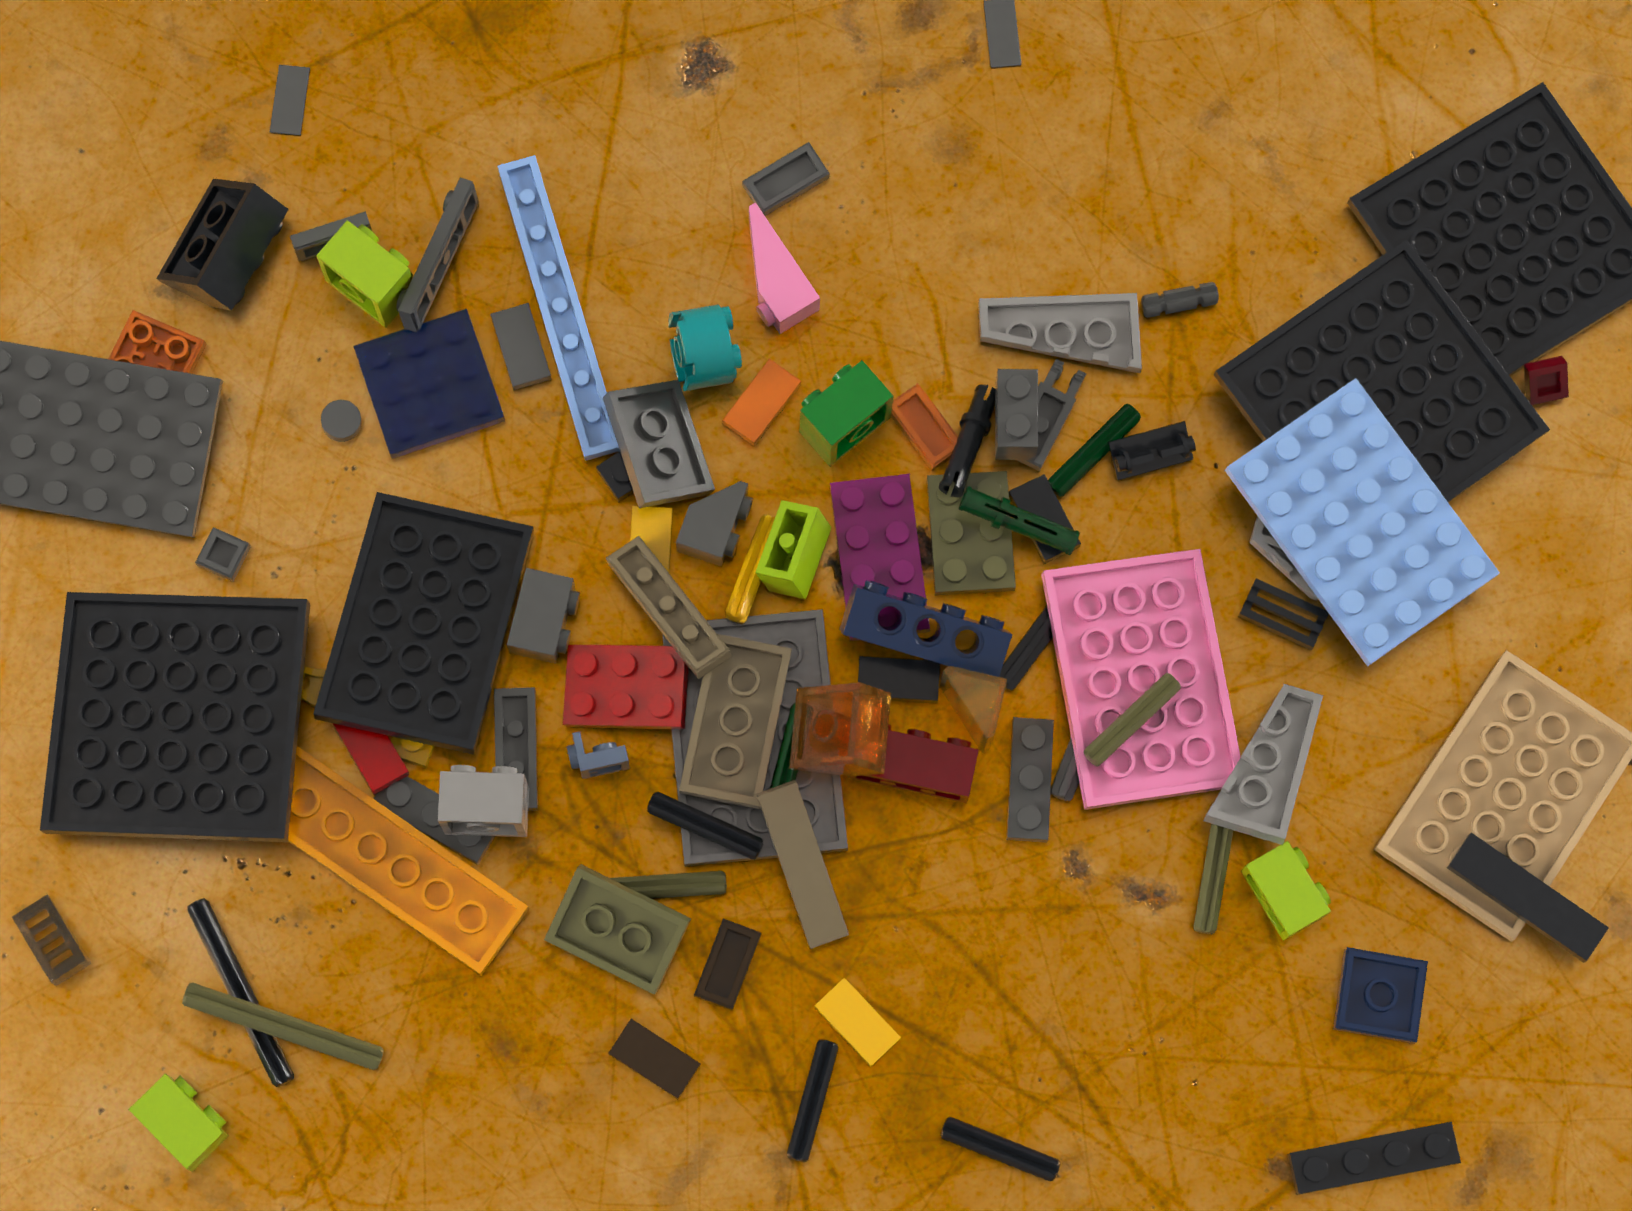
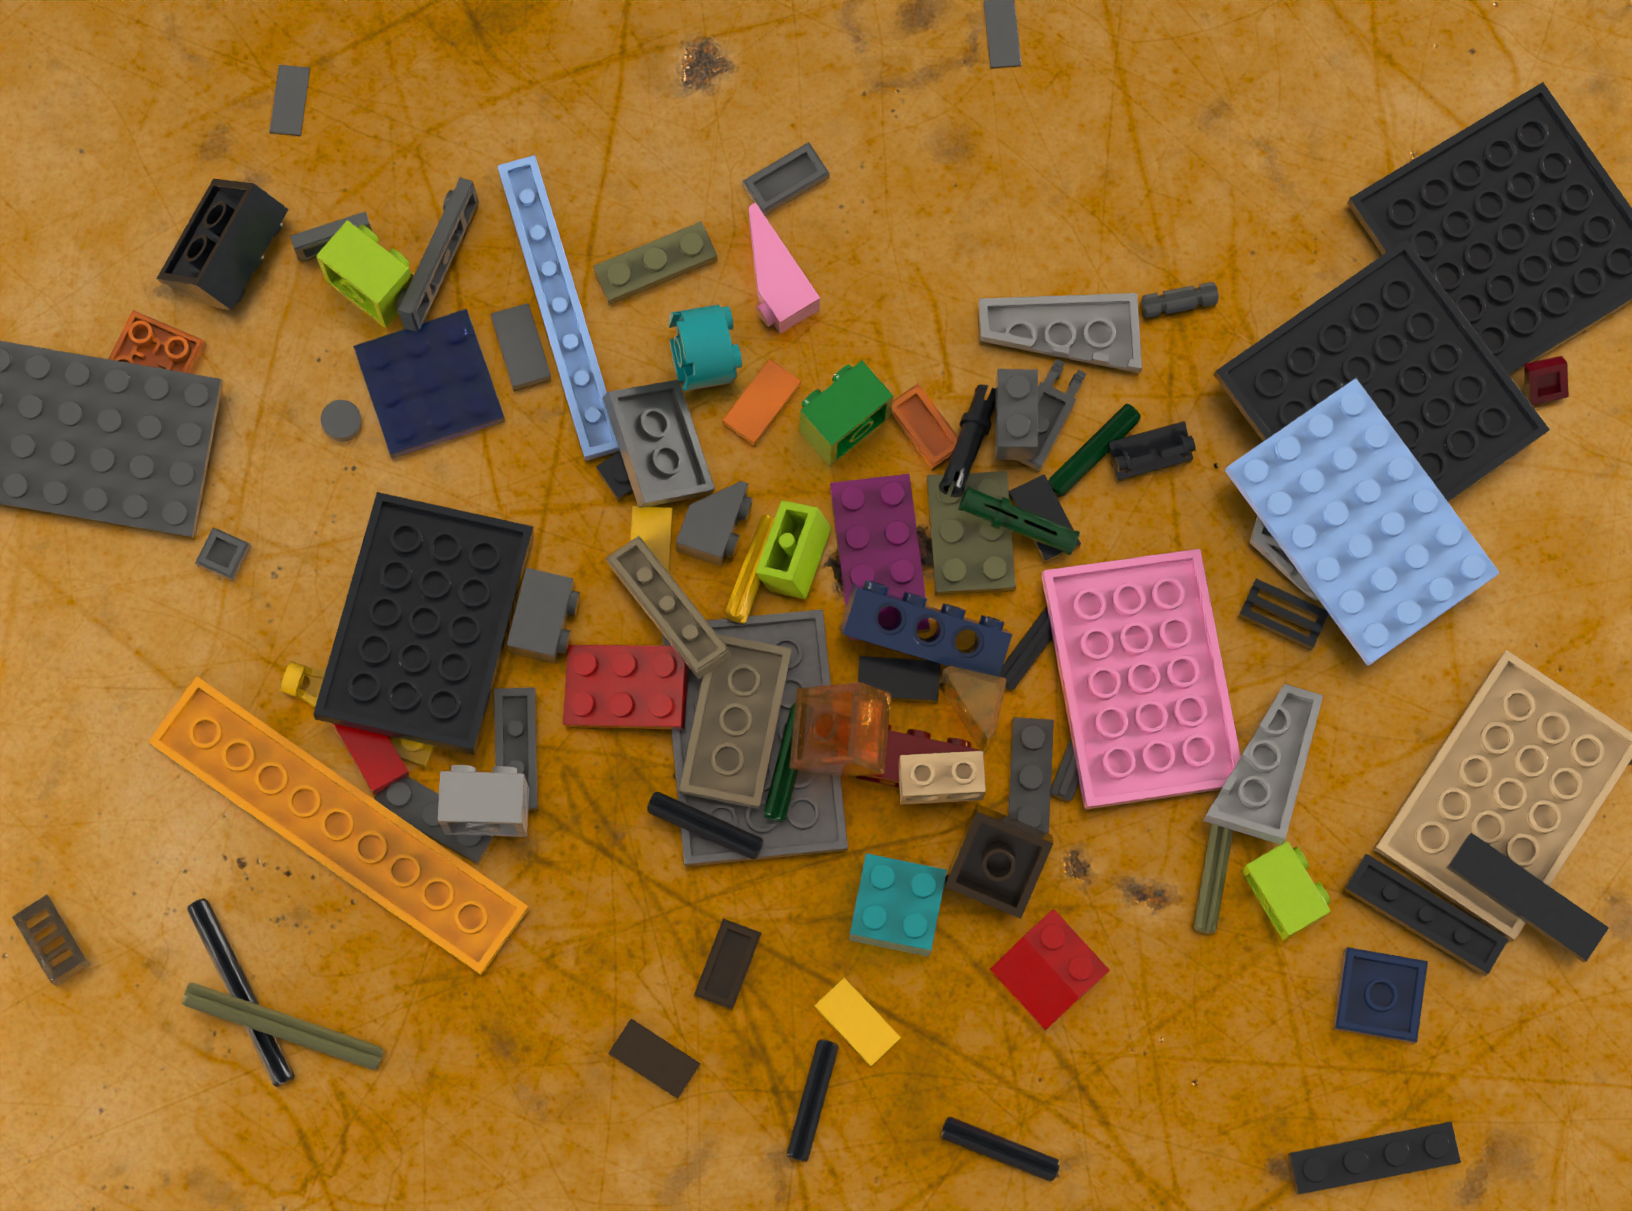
black plate [40,592,310,842] -> none
lime brick [128,1074,229,1172] -> none
olive plate [544,864,691,995] -> none
sand blue bracket [567,731,630,780] -> none
olive axle [610,871,727,899] -> none
dark tan tile [756,780,849,949] -> none
olive axle [1083,673,1181,767] -> none
none -> olive plate [593,221,718,305]
none -> teal brick [849,853,947,957]
none -> tan brick [898,751,986,805]
none -> dark brown brick [945,804,1053,919]
none -> red slope [990,909,1110,1031]
none -> black plate [1343,854,1508,976]

